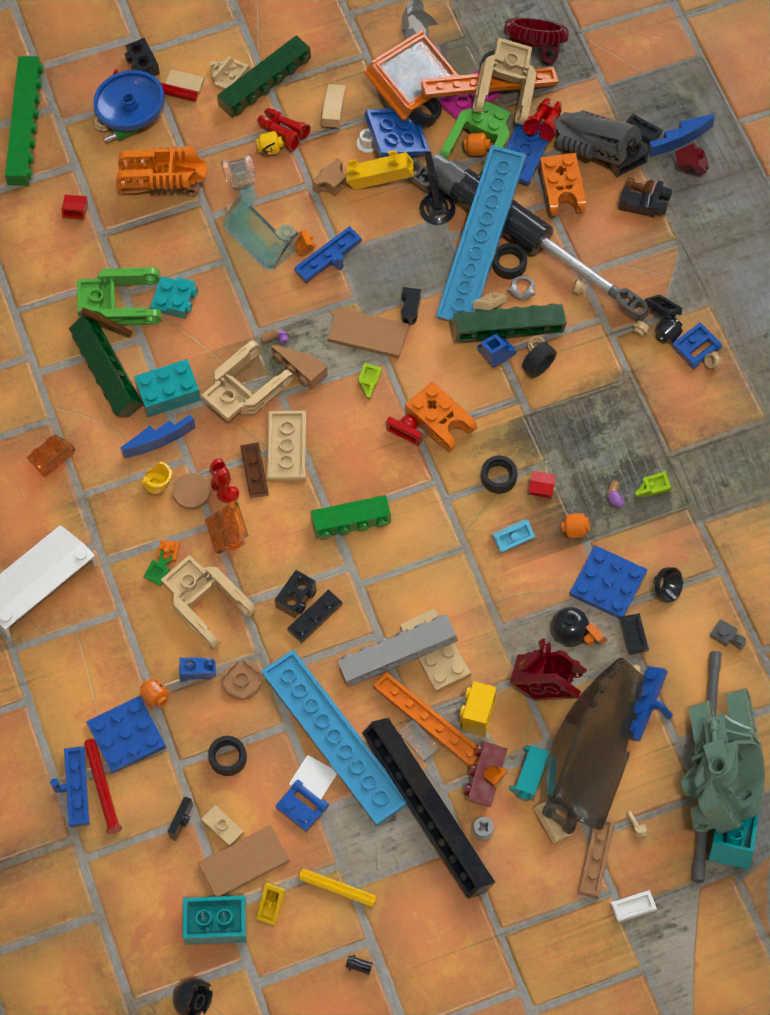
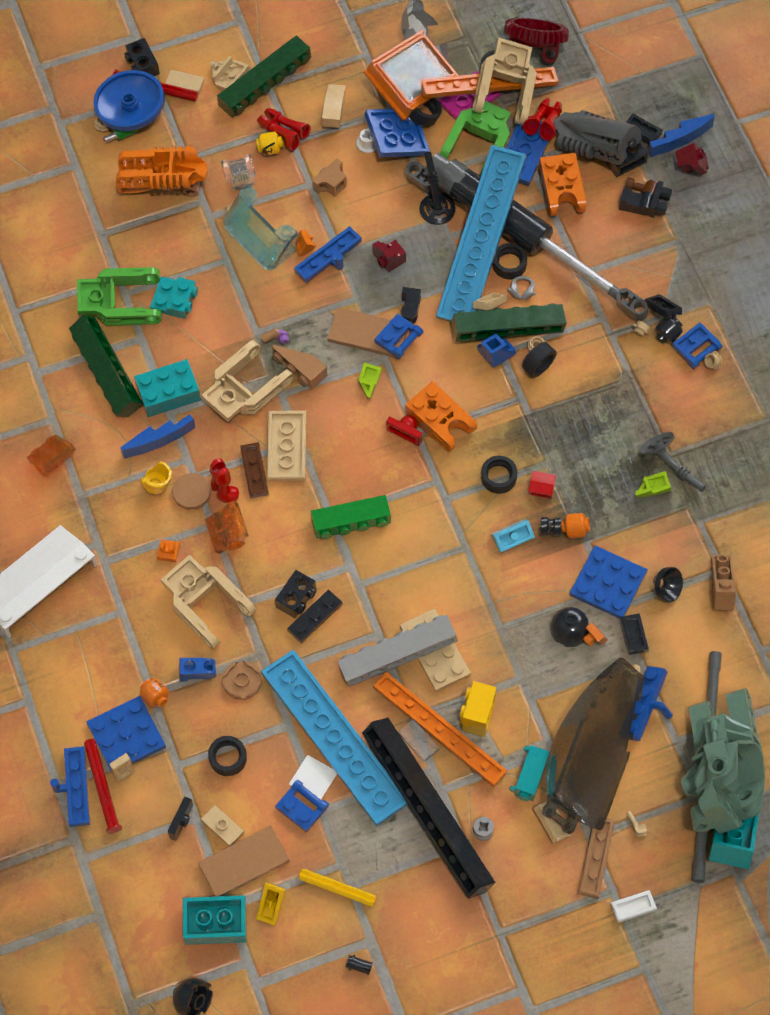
green brick [5,56,44,186] -> none
red piece [61,194,88,219] -> none
reddish brown bar [80,307,132,337] -> none
green plate [143,550,173,587] -> none
yellow brick [345,150,413,190] -> none
dark red arch [463,741,508,807] -> none
orange head [464,133,491,156] -> none
dark red torso [509,638,587,701] -> none
tan plate [572,278,587,296] -> none
medium lavender arm [606,480,624,508] -> none
dark grey plate [710,619,746,650] -> none
none -> tan plate [109,753,134,782]
none -> dark red brick [372,240,406,273]
none -> blue plate [374,313,424,359]
none -> black wheel [541,517,561,537]
none -> dark grey dish [639,432,706,492]
none -> medium nougat slope [711,555,736,610]

